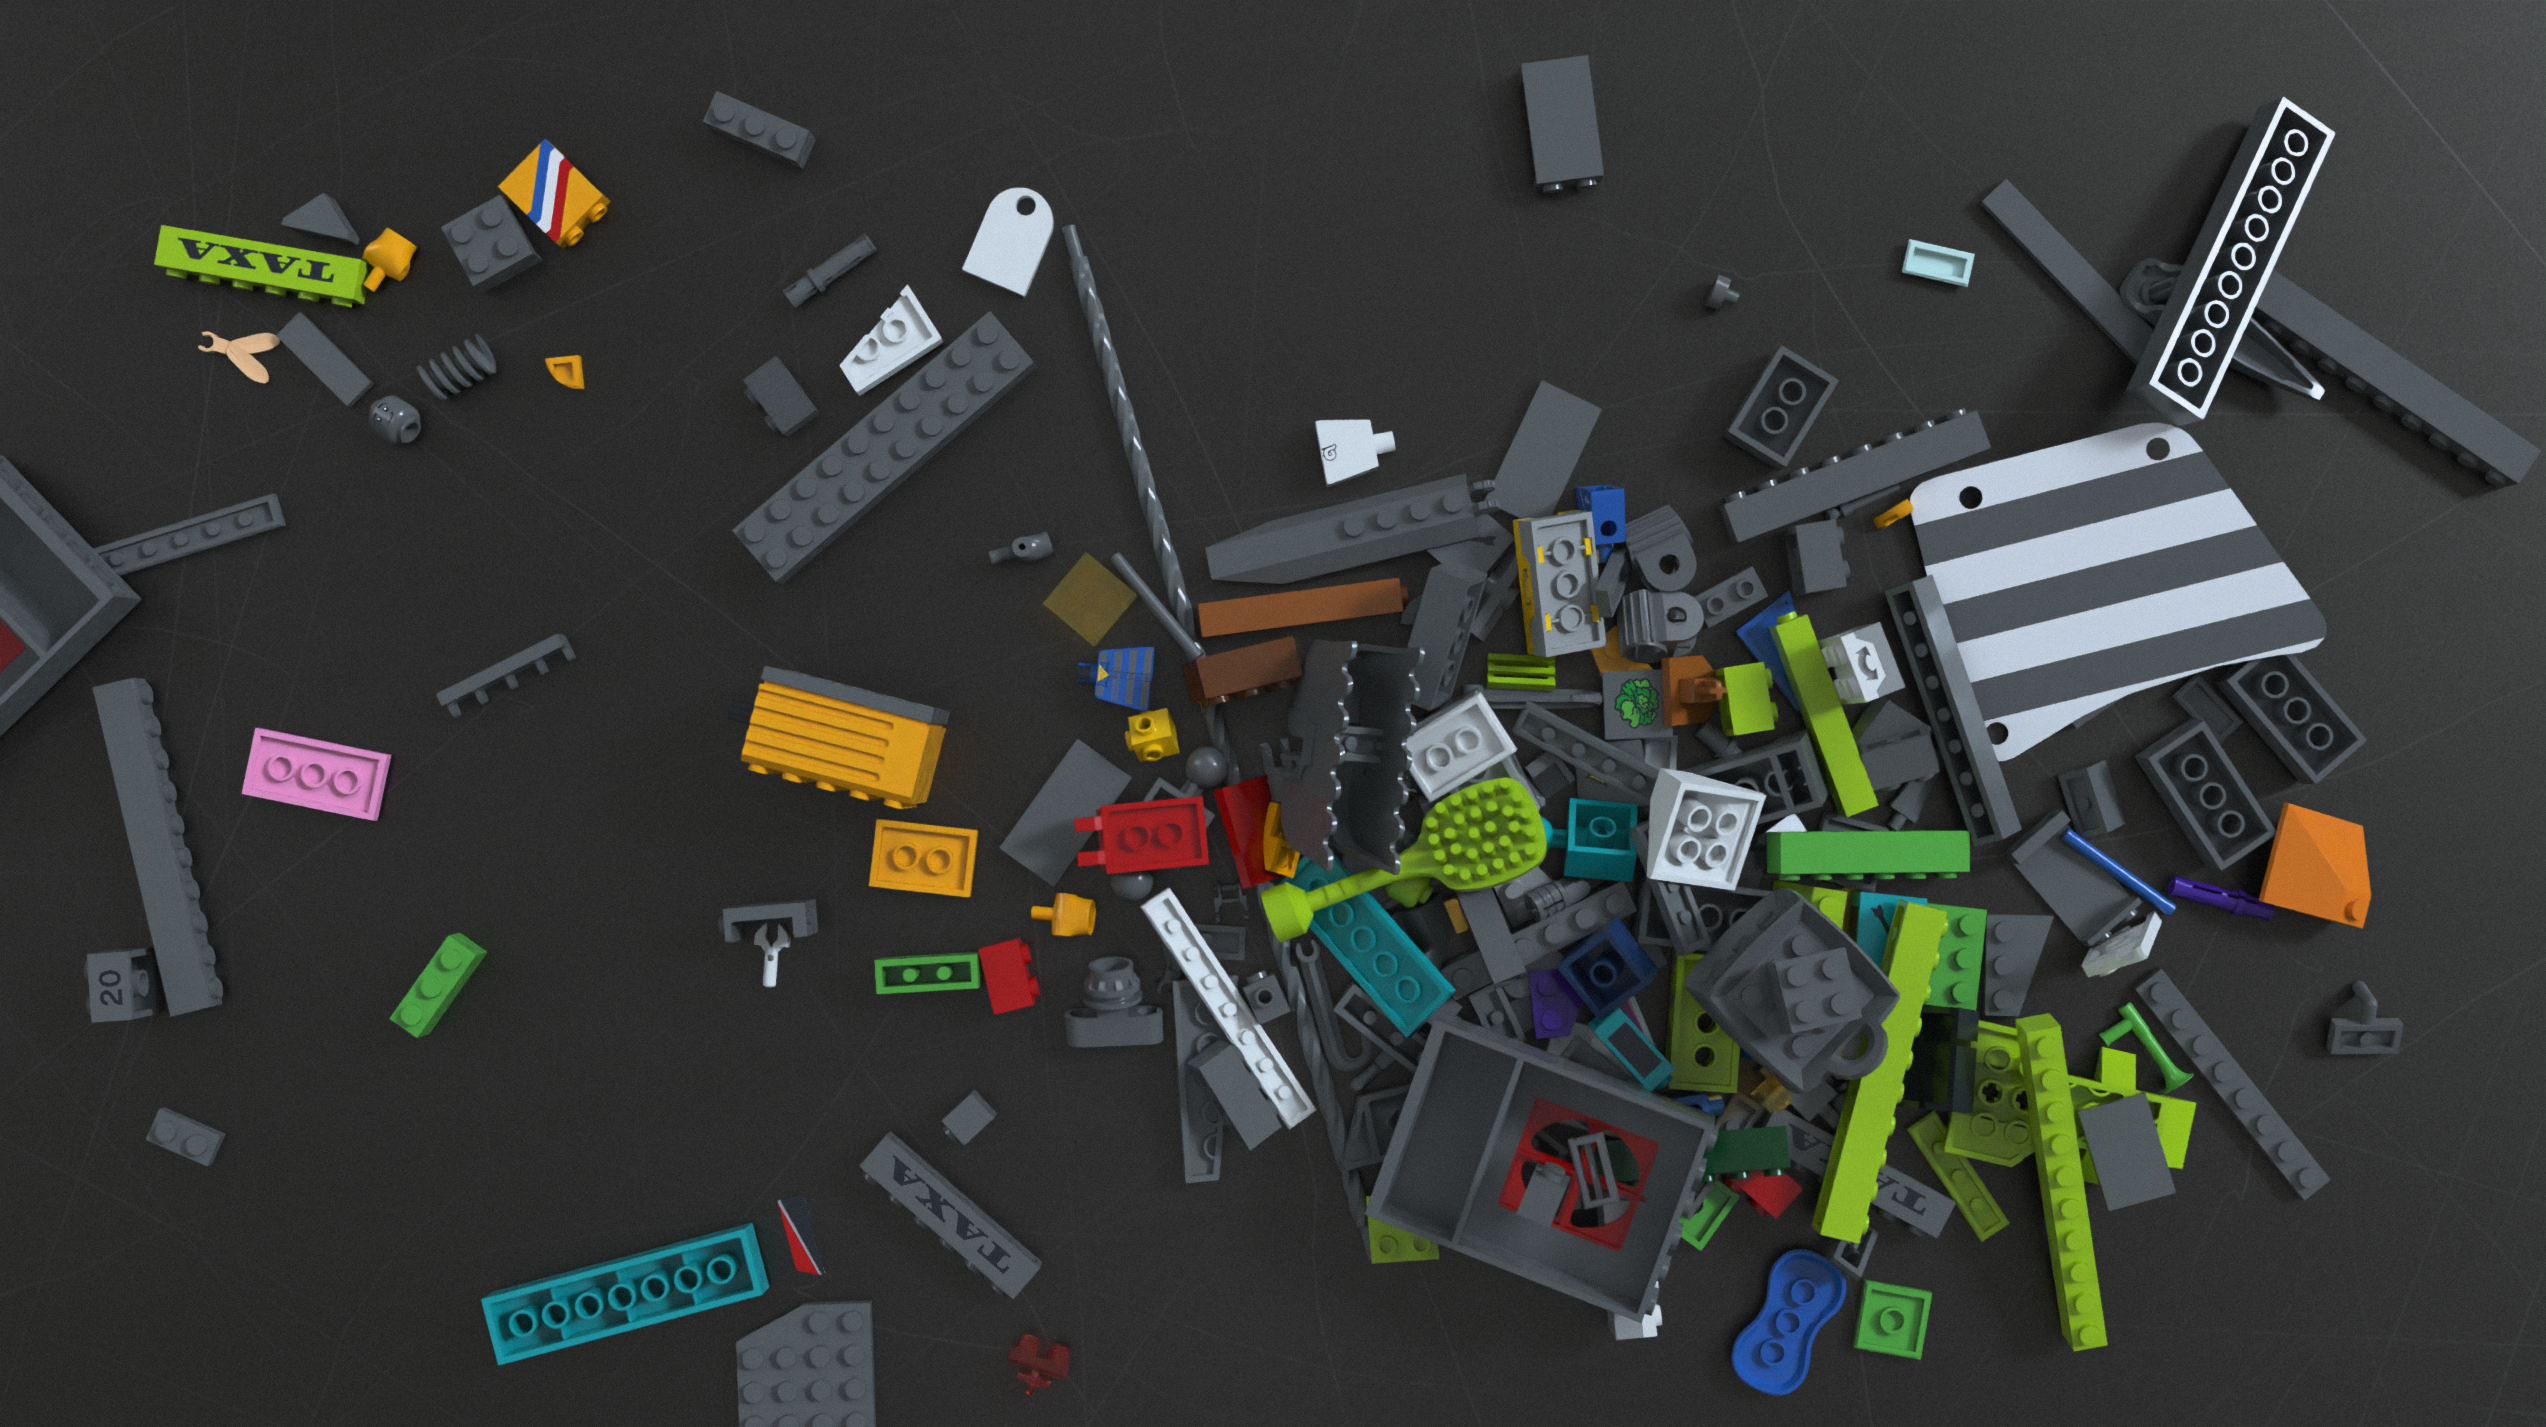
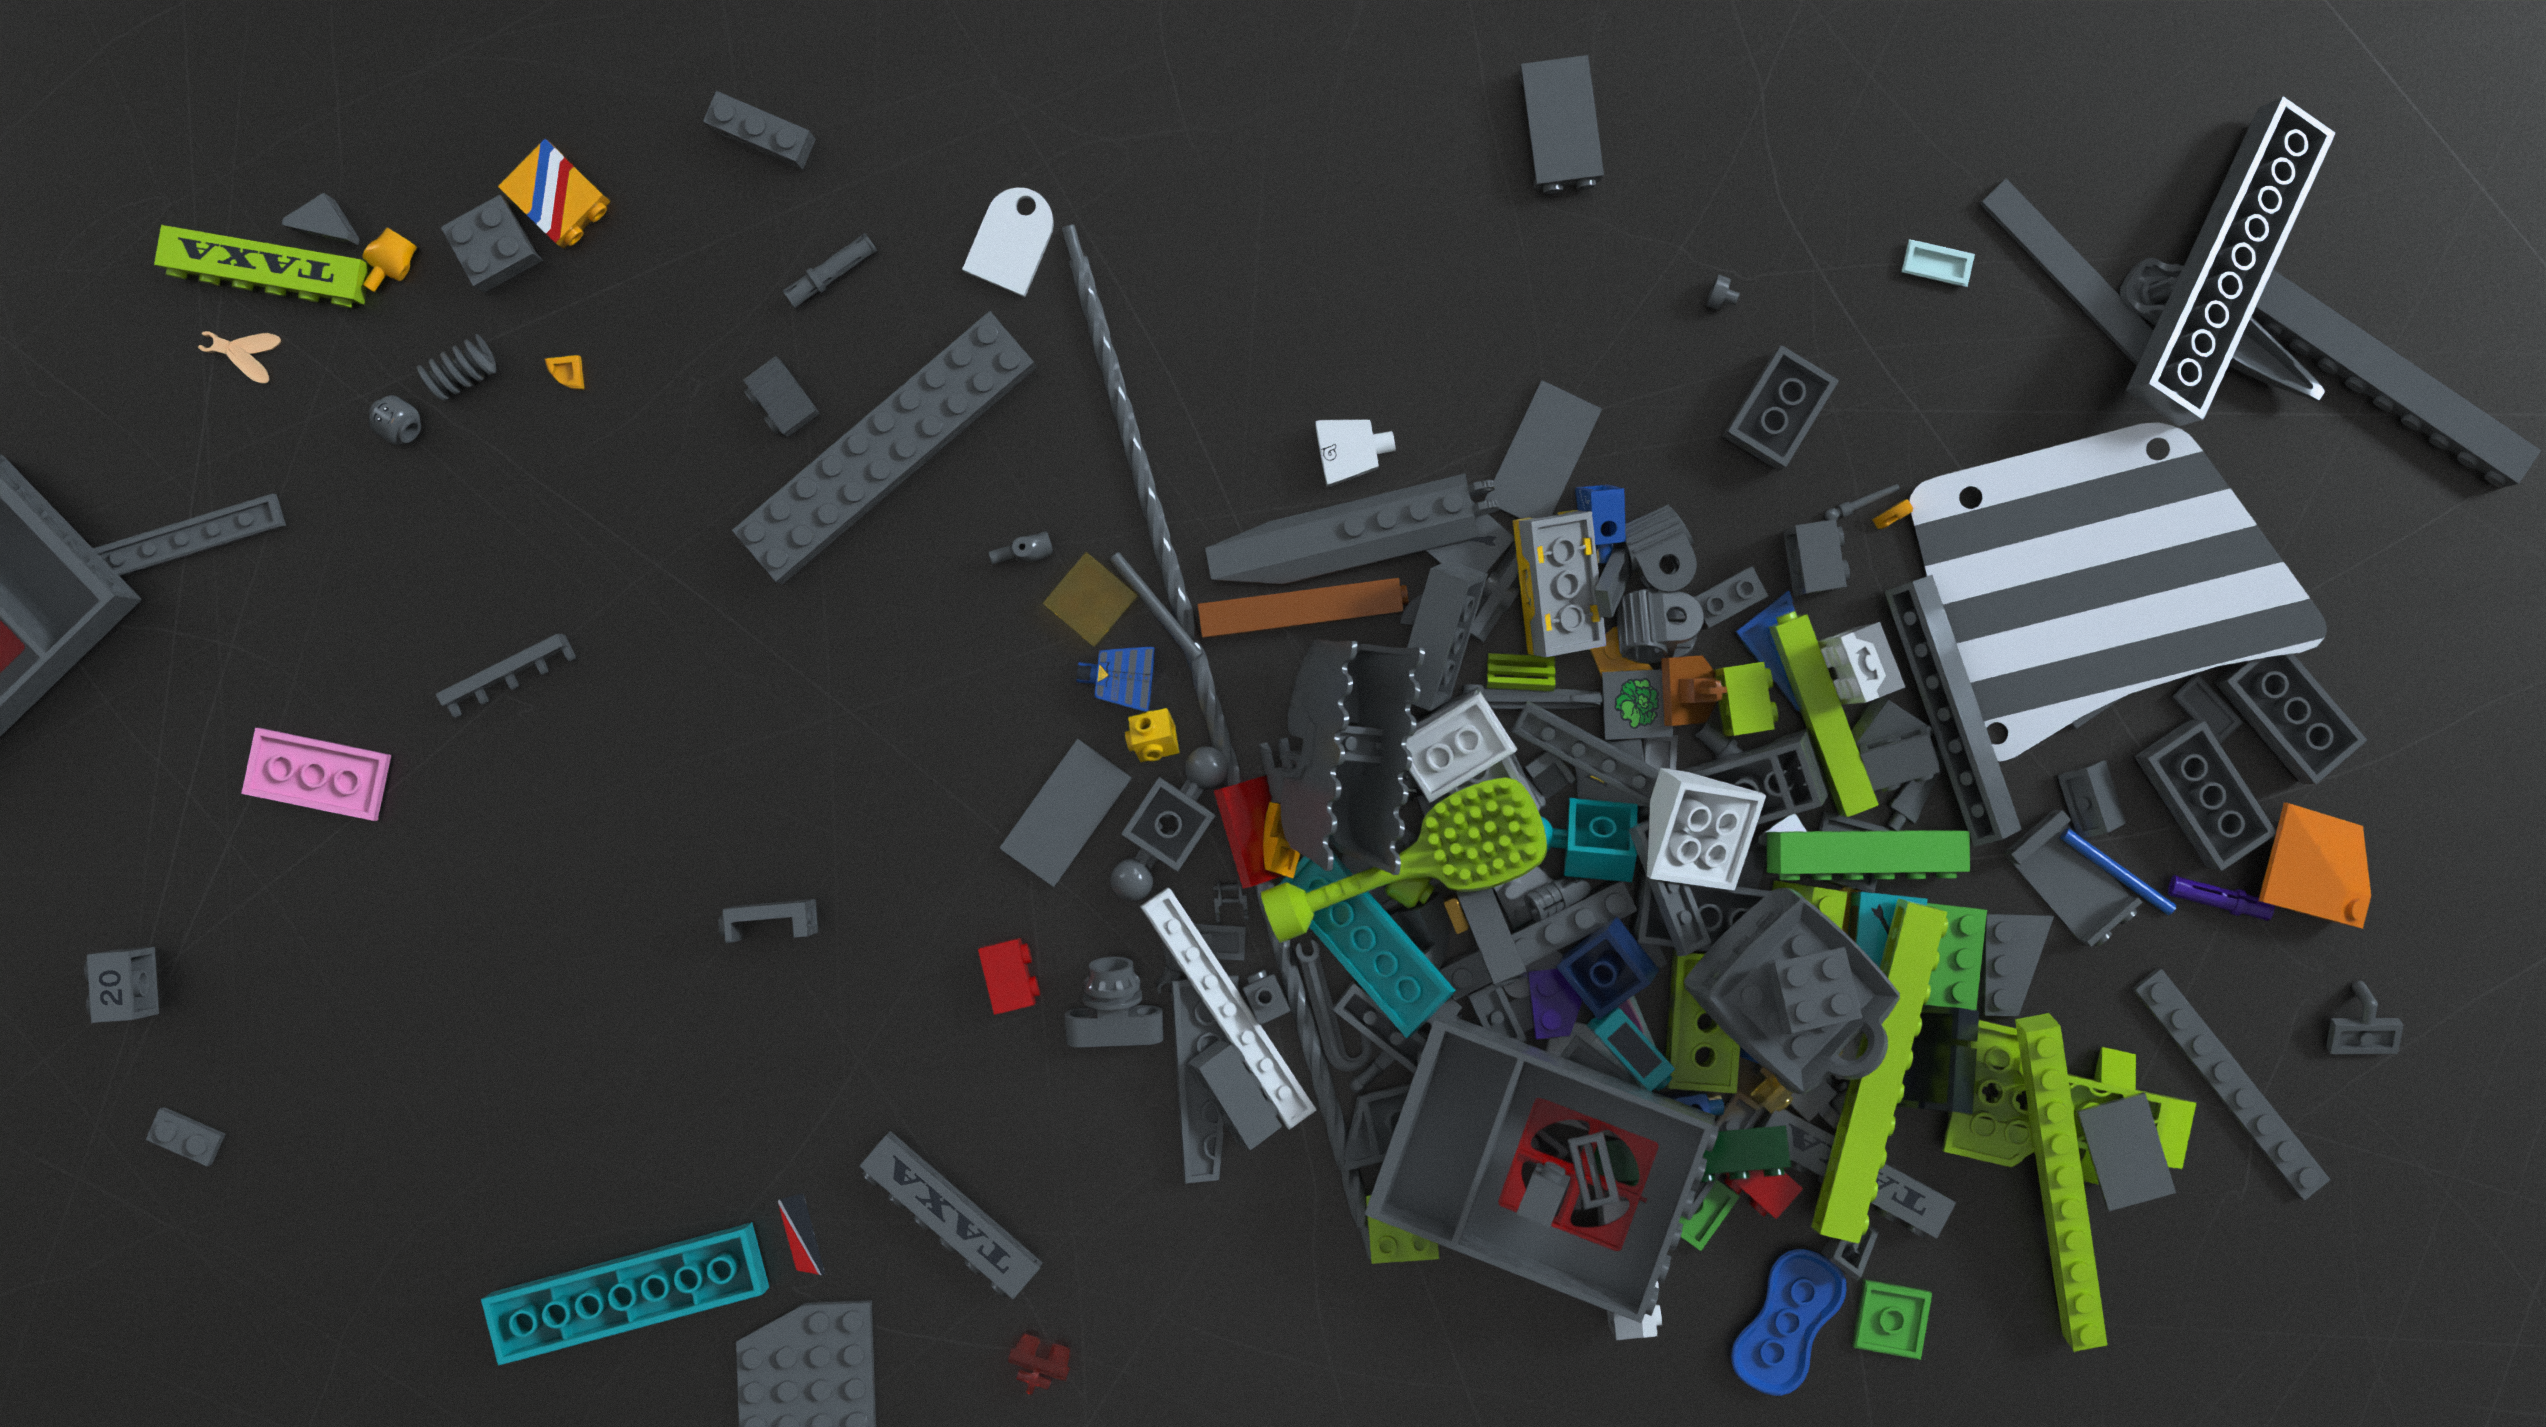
dark grey brick [92,678,223,1017] -> none
dark grey tile [276,312,374,408] -> none
bright green brick [389,933,487,1038] -> none
light orange piece [728,666,950,809] -> none
white bar [754,923,791,988] -> none
white wing [840,284,944,396] -> none
light orange plate [869,819,978,898] -> none
bright green brick [875,952,983,994] -> none
dark grey brick [942,1089,997,1146] -> none
light orange piece [1031,893,1096,937] -> none
red tile [1074,796,1209,874] -> none
reddish brown brick [1181,636,1303,708] -> none
dark grey brick [1719,408,1991,545] -> none
lime tile [1905,1110,2010,1242] -> none
white wing [2081,911,2162,977] -> none
bright green piece [2098,1002,2194,1093] -> none

